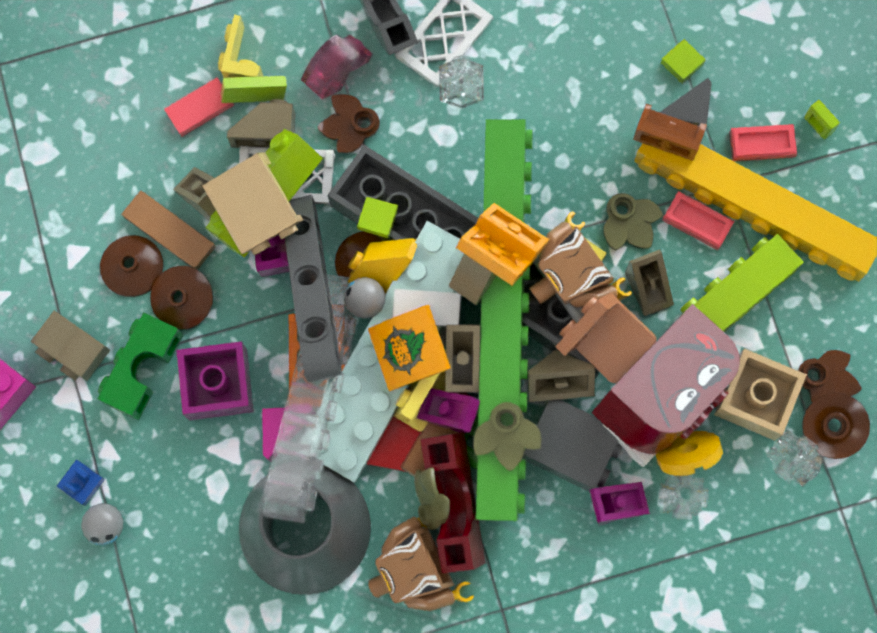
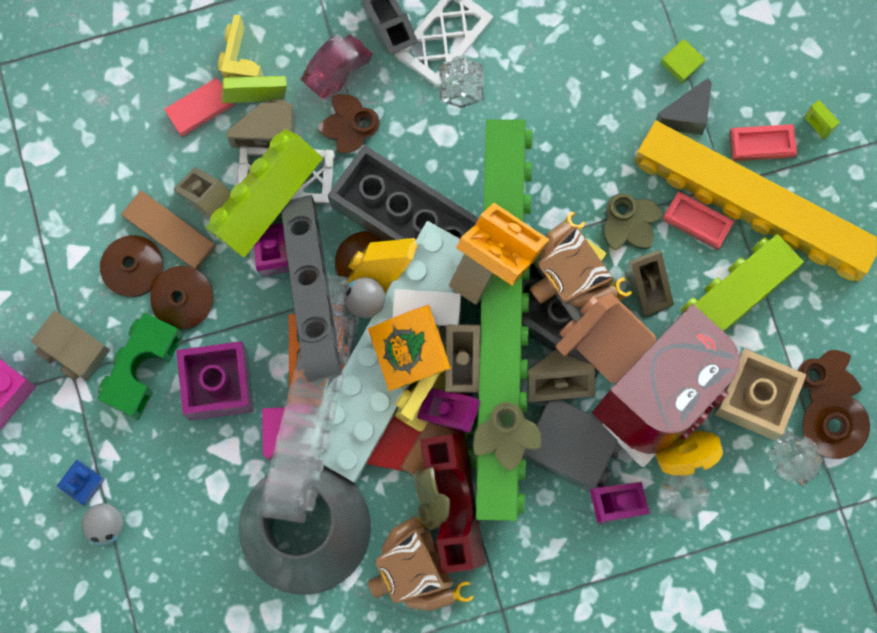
tan panel [202,152,303,255] -> none
lime tile [357,196,398,238] -> none
dark orange hinge [633,103,707,161] -> none

